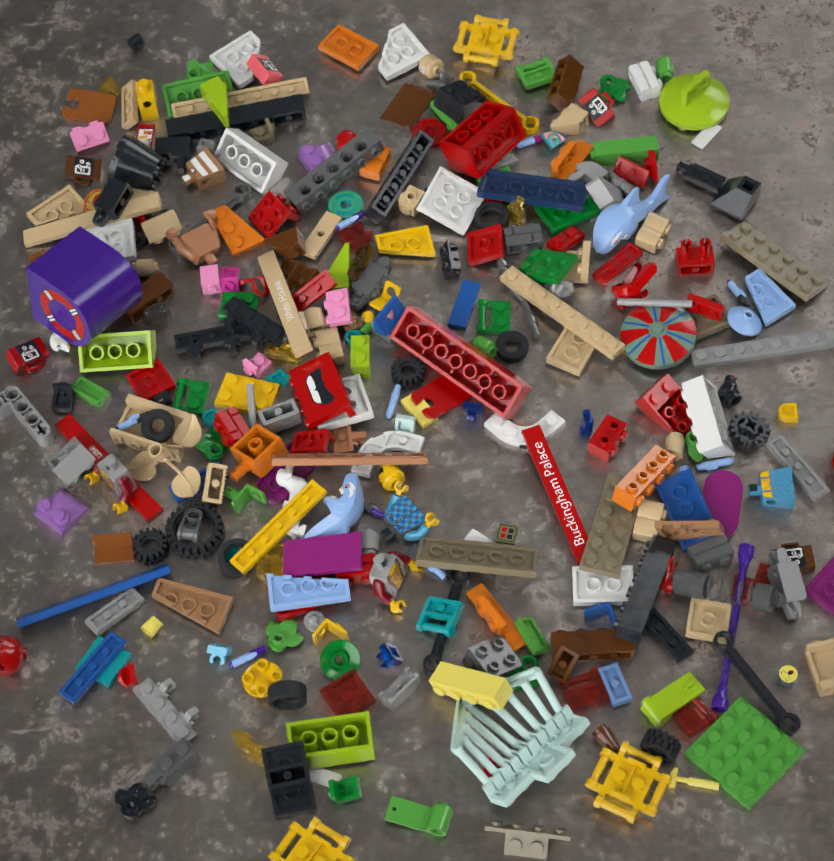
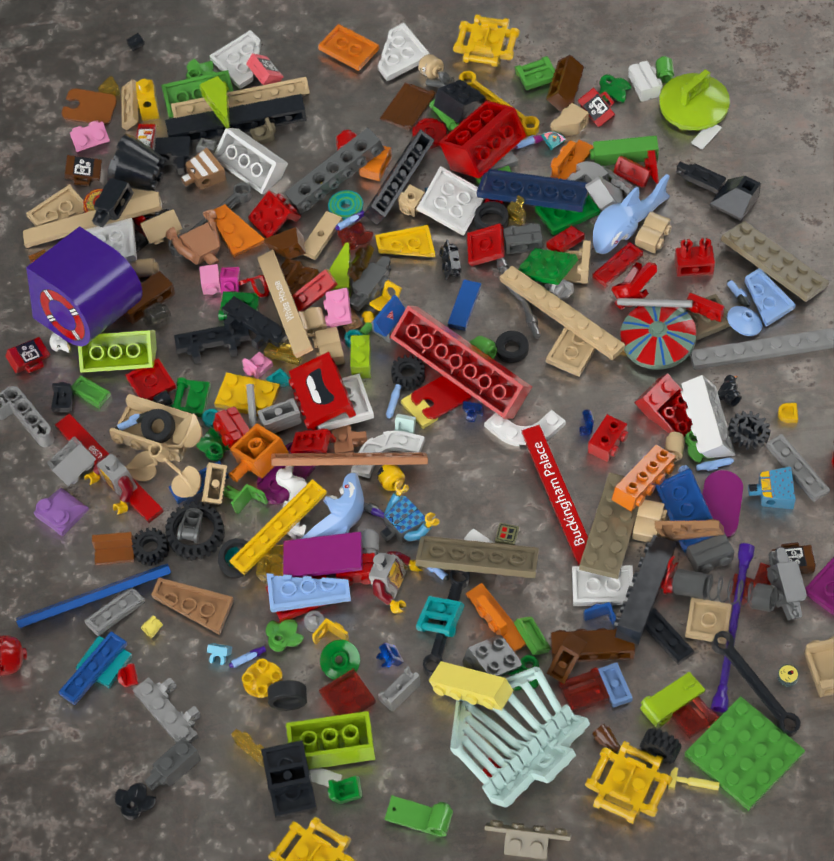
medium lavender slope [297,141,336,173] -> none
green plate [476,299,510,336] -> none

